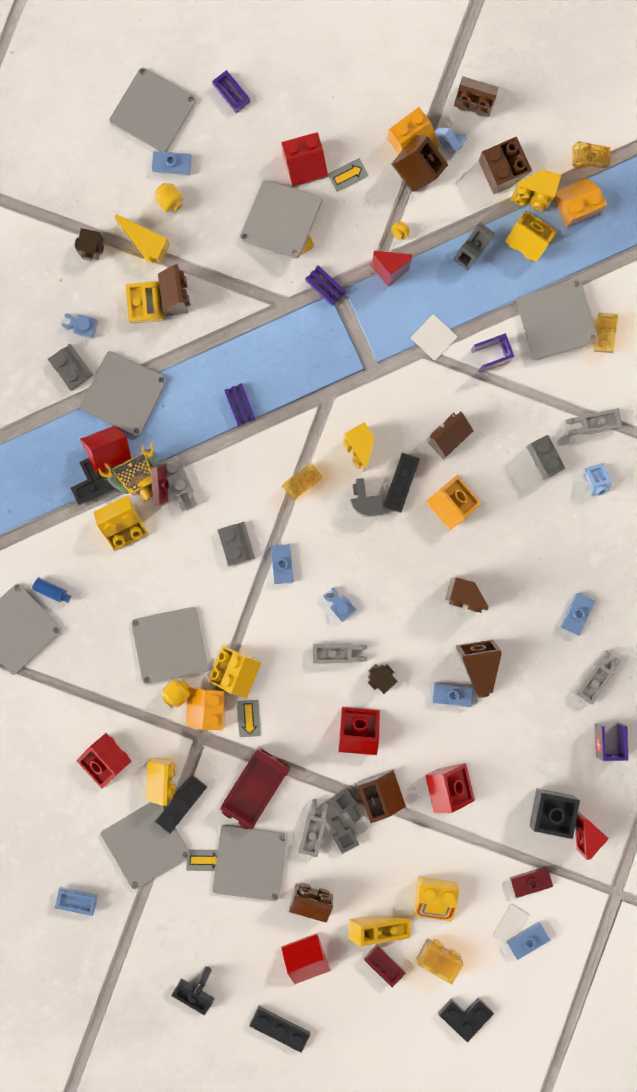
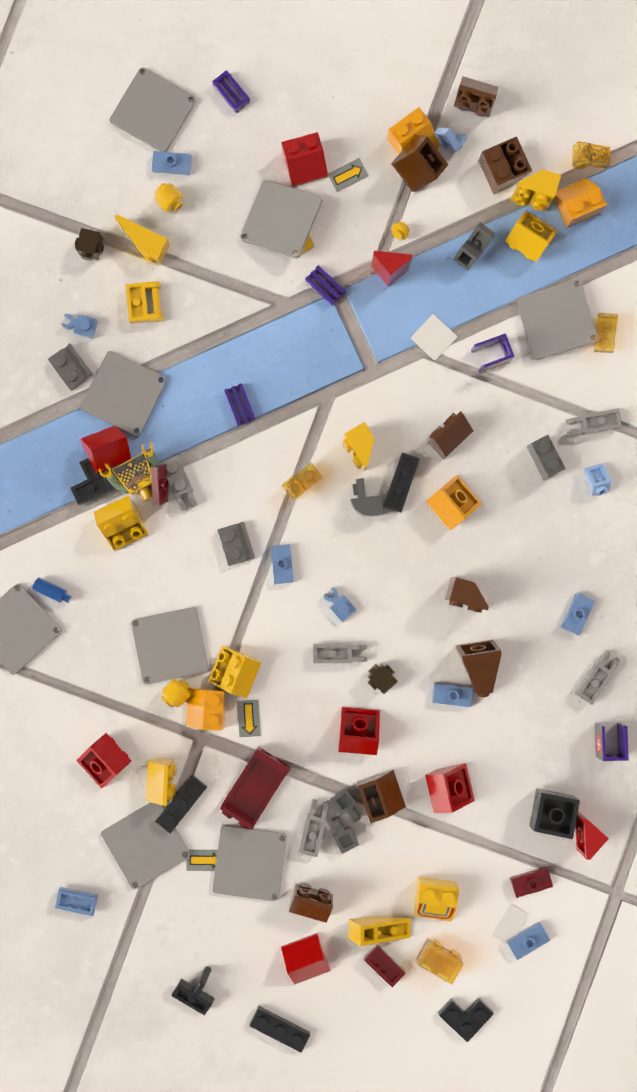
reddish brown slope [158,264,191,316] -> none

